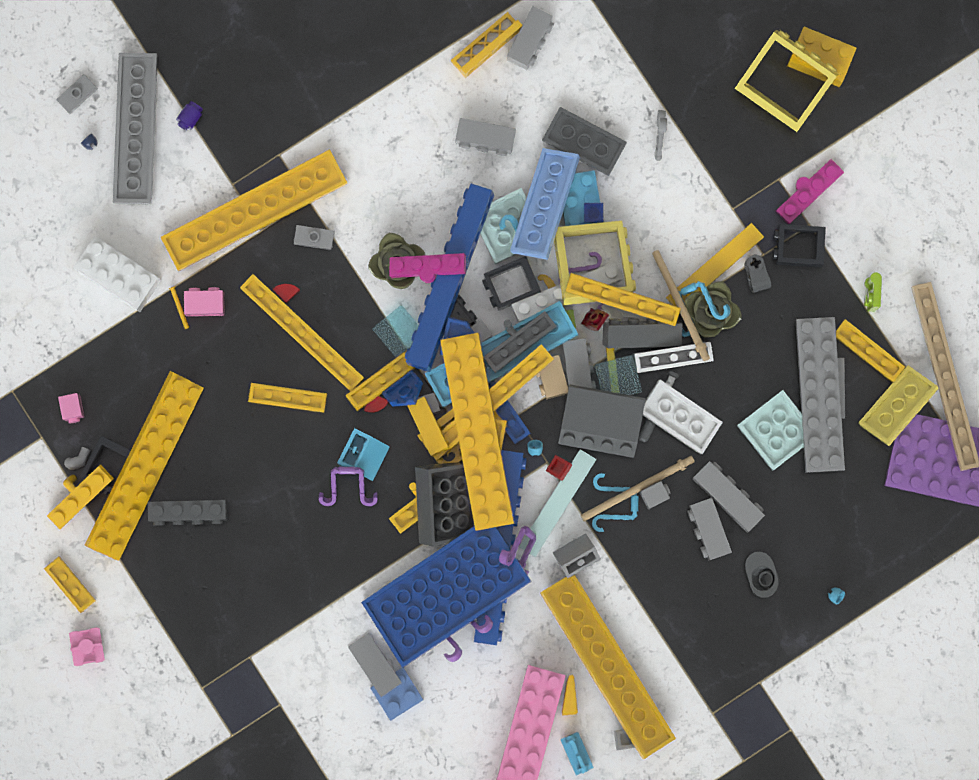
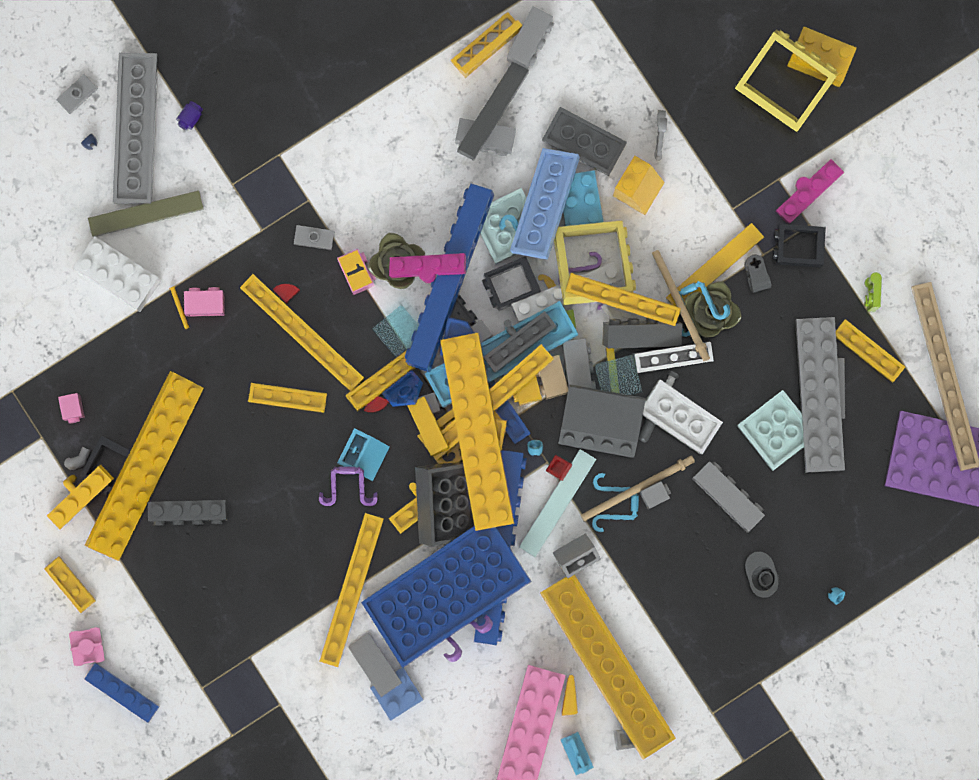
yellow plate [161,149,348,271] -> none
medium lavender piece [499,526,536,575] -> none
dark red slope [581,308,609,331] -> none
clear blue plate [584,203,604,223] -> none
light grey brick [687,498,732,561] -> none
light yellow plate [859,365,939,446] -> none
none -> blue plate [84,663,160,723]
none -> olive tile [88,190,204,237]
none -> yellow plate [319,513,384,667]
none -> yellow brick [337,249,376,295]
none -> dark grey tile [457,62,529,161]
none -> yellow slope [513,376,542,406]
none -> yellow slope [613,155,665,215]

